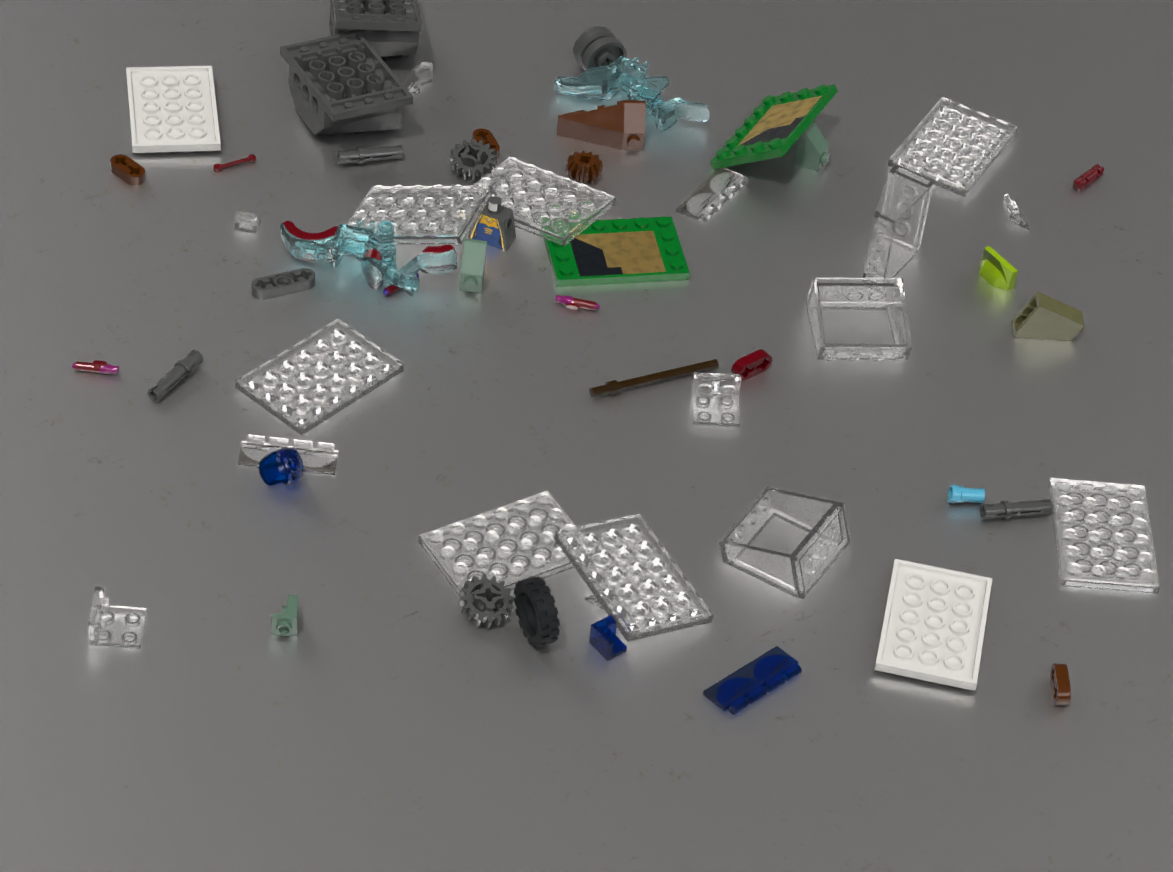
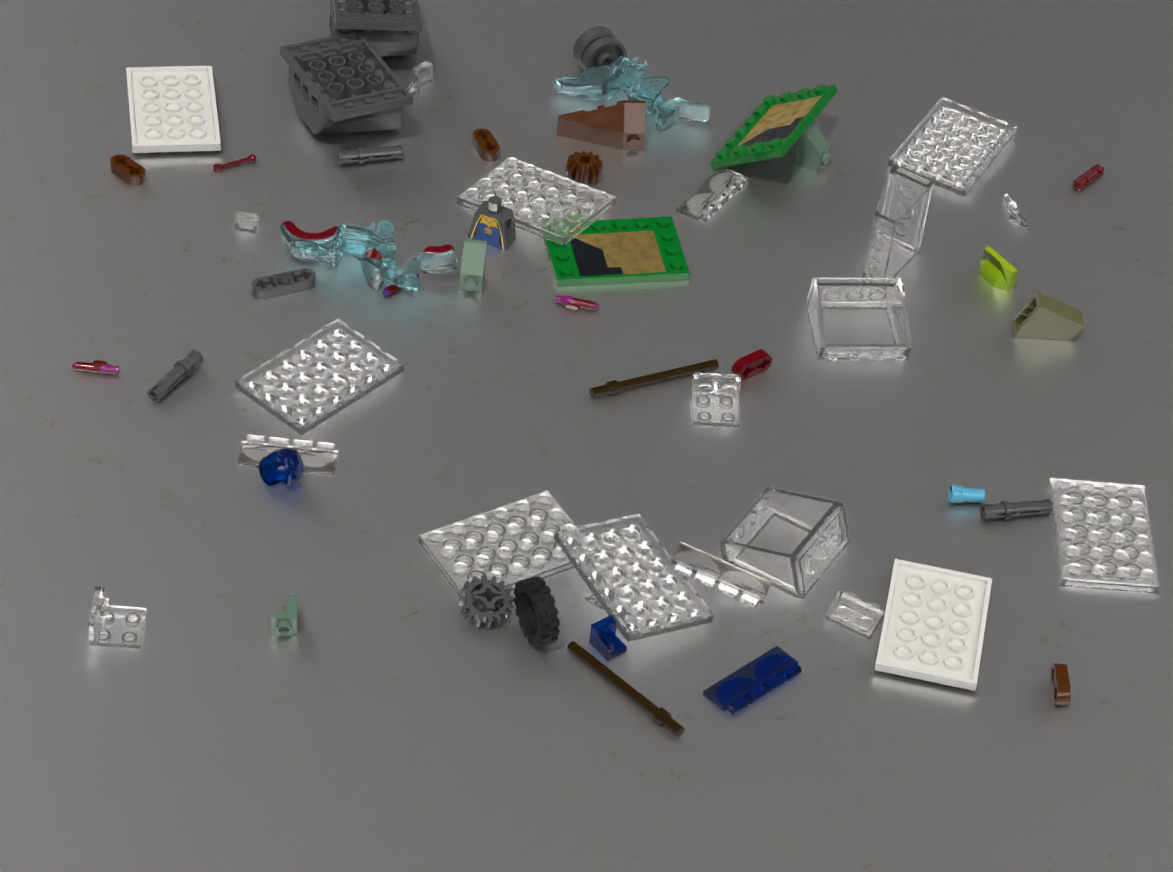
clear plate [338,184,494,244] -> none
dark grey gear [449,139,497,181] -> none
none -> dark brown bar [567,641,684,736]
none -> clear windscreen [671,541,771,608]
none -> clear bracket [825,590,884,640]

